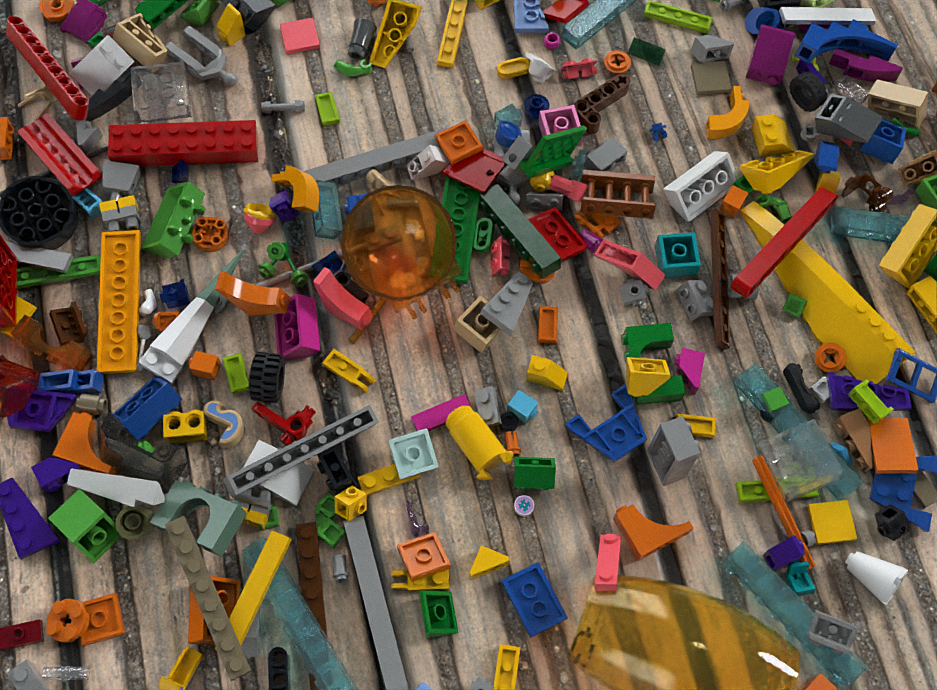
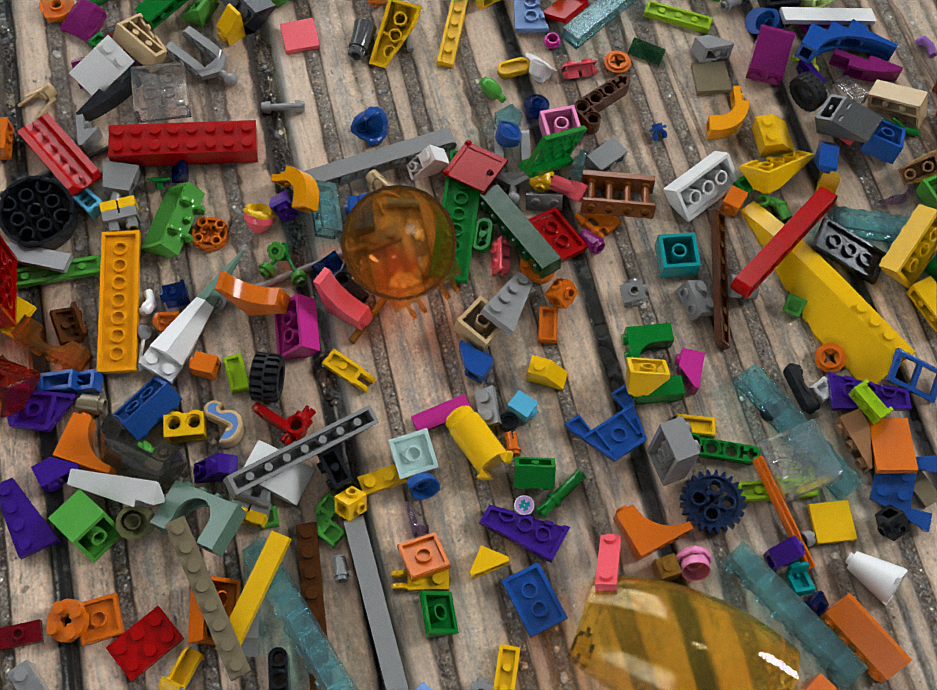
red beam [6,16,89,120] -> none
clear pin [42,664,90,682] -> none
lime tile [315,91,340,127] -> none
bright green piece [334,59,372,78] -> none
orange tile [434,120,483,165] -> none
light grey torso [500,135,535,180] -> none
coral arch [594,239,665,291] -> none
bright green tile [761,387,790,413] -> none
light grey bush [800,124,818,142] -> none
light grey bracket [806,610,858,655] -> none
dark azure tile [828,442,852,467] -> none
reddish brown piece [841,173,893,216] -> none
none -> red plate [106,606,185,682]
none -> green plant [147,176,171,189]
none -> dark purple slope [193,452,238,484]
none -> blue hair [350,106,389,147]
none -> blue hat [406,472,440,500]
none -> blue slope [459,340,494,385]
none -> bright green plant [479,76,506,103]
none -> dark purple wing [479,505,570,563]
none -> green pin [535,469,586,519]
none -> orange brick [544,278,579,309]
none -> pearl gold brick [651,553,682,584]
none -> bright pink piece [676,545,712,581]
none -> dark blue gear [679,469,746,535]
none -> green beam [691,433,760,465]
none -> clear blue slope [802,591,829,619]
none -> black tile [811,217,886,285]
none -> orange slope [820,593,912,683]
none -> medium lavender arm [916,36,937,58]

